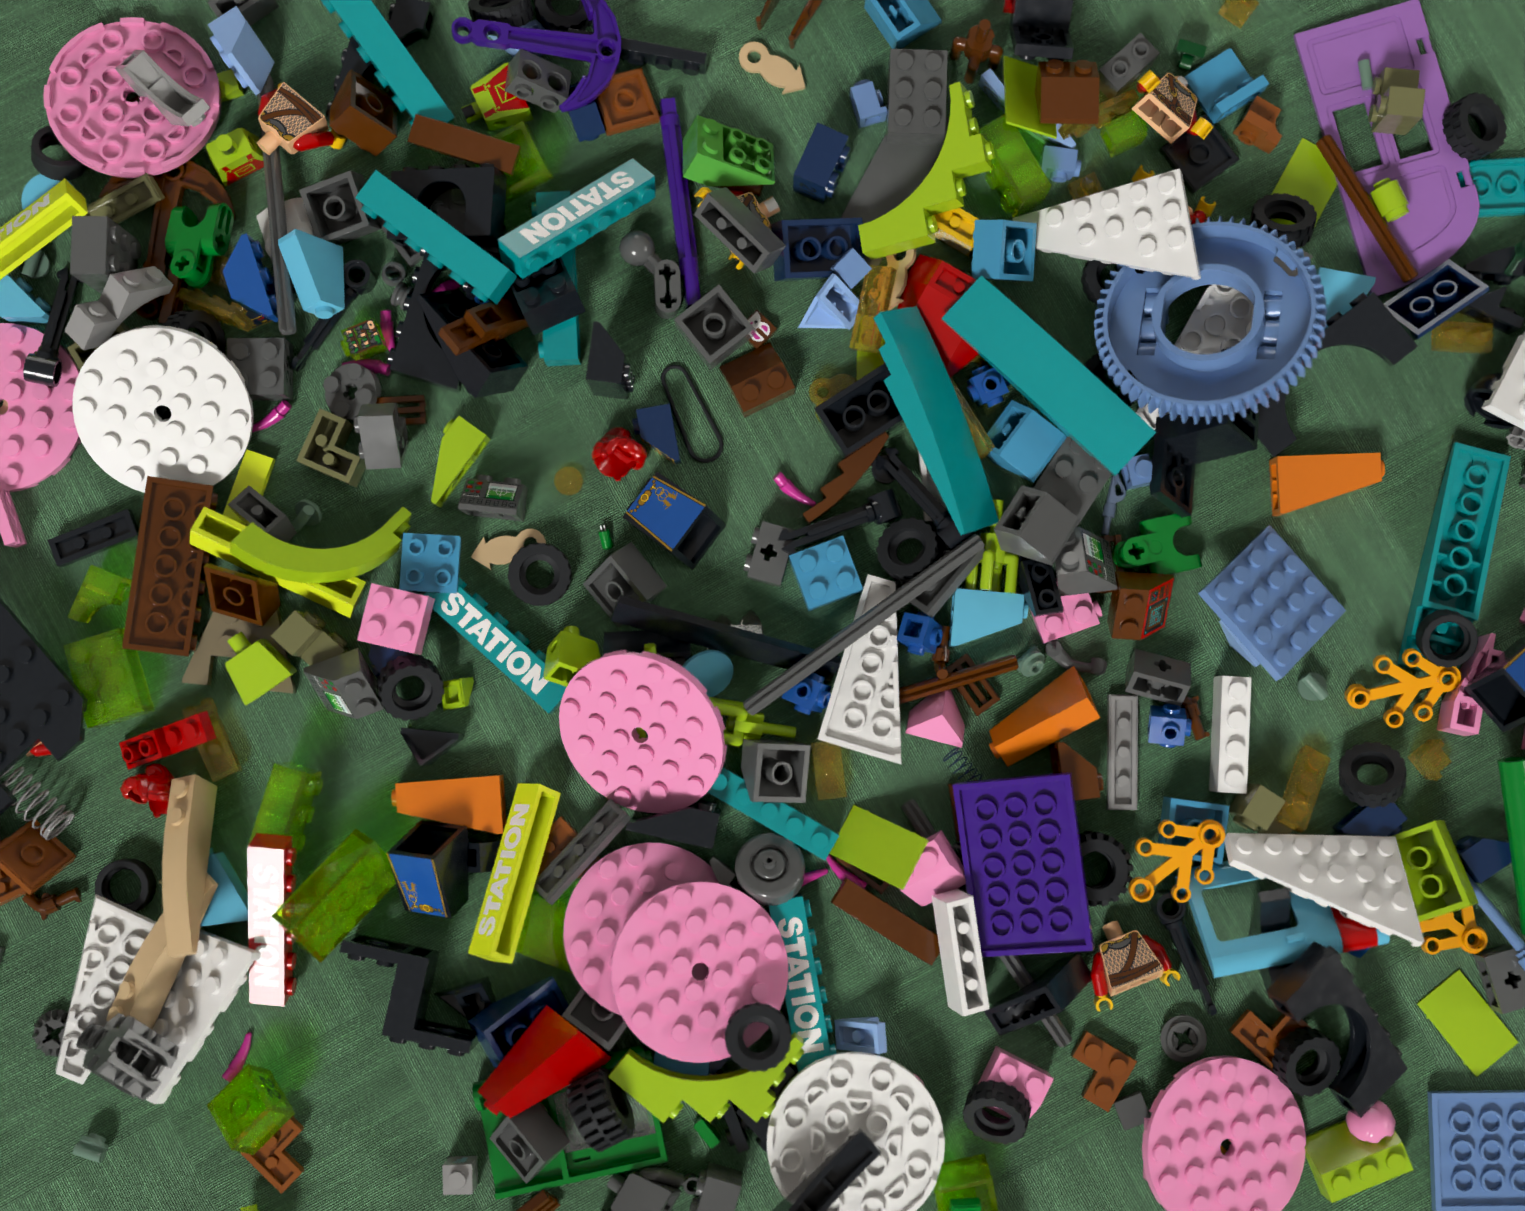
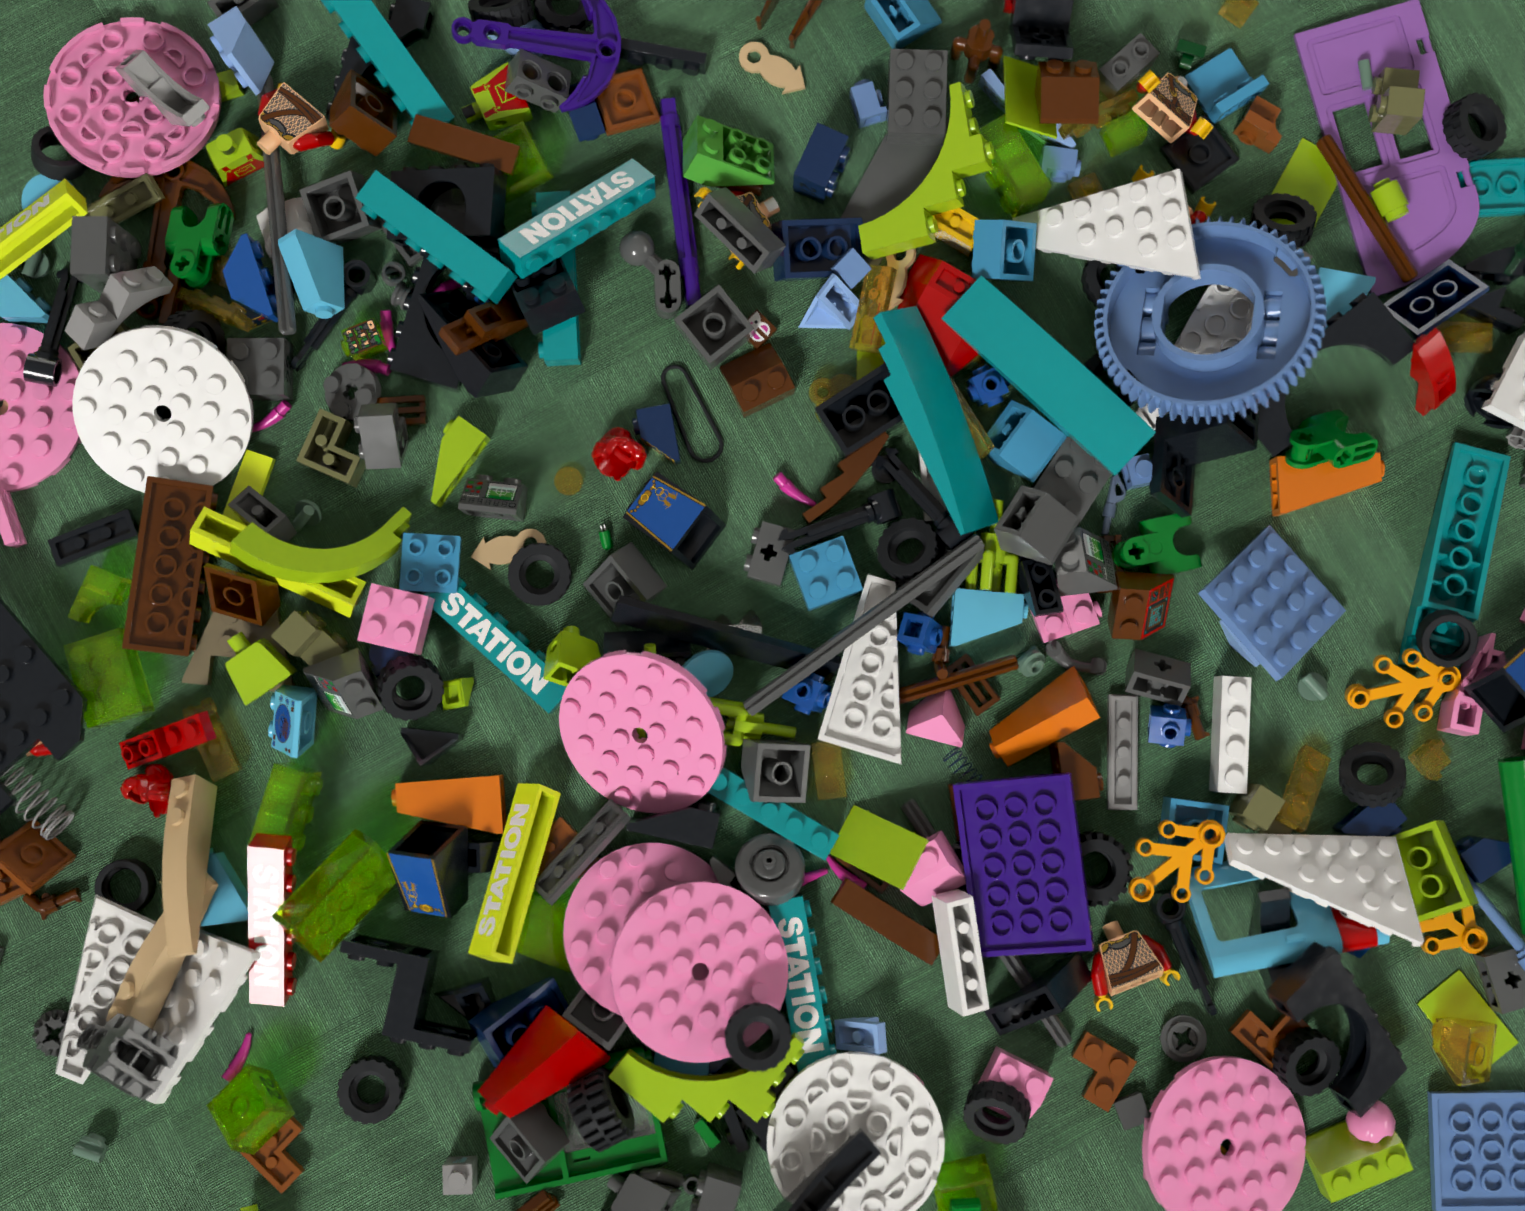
black slope [586,321,635,400] -> none
none -> medium azure slope [268,685,317,758]
none -> black tyre [337,1055,406,1125]
none -> green piece [1285,409,1378,469]
none -> red slope [1410,328,1456,416]
none -> clear yellow slope [1431,1017,1497,1087]

